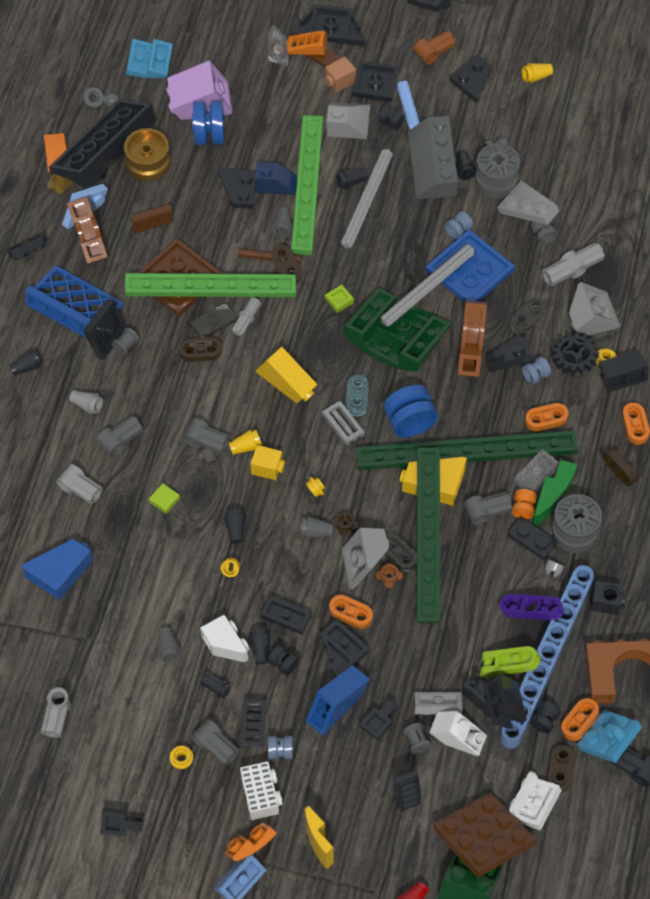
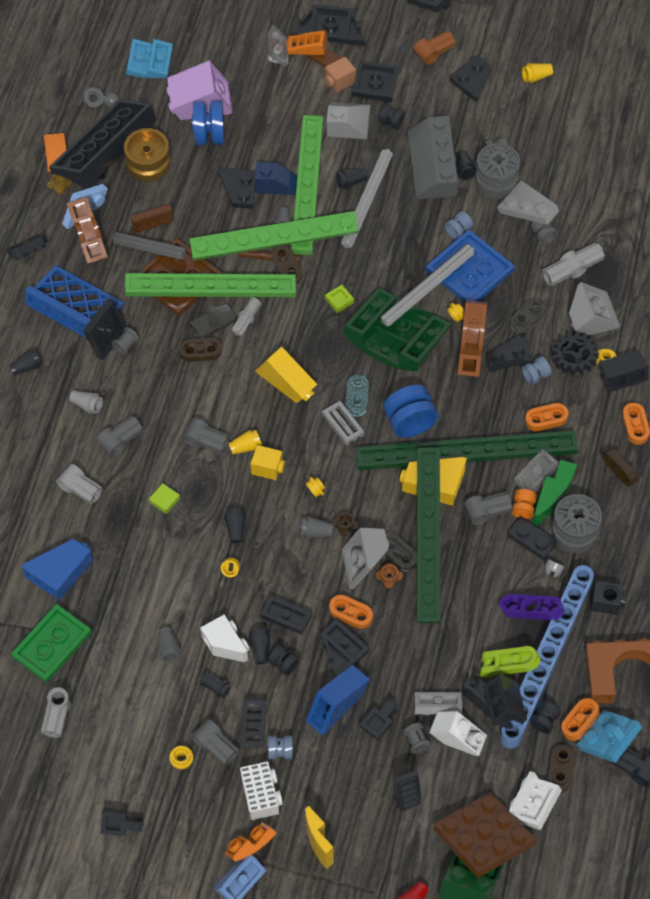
light blue axle [397,80,419,130] -> none
none -> green plate [11,604,92,683]
none -> dark grey axle [112,232,187,260]
none -> bright green plate [189,211,358,261]
none -> yellow plate [447,303,465,323]

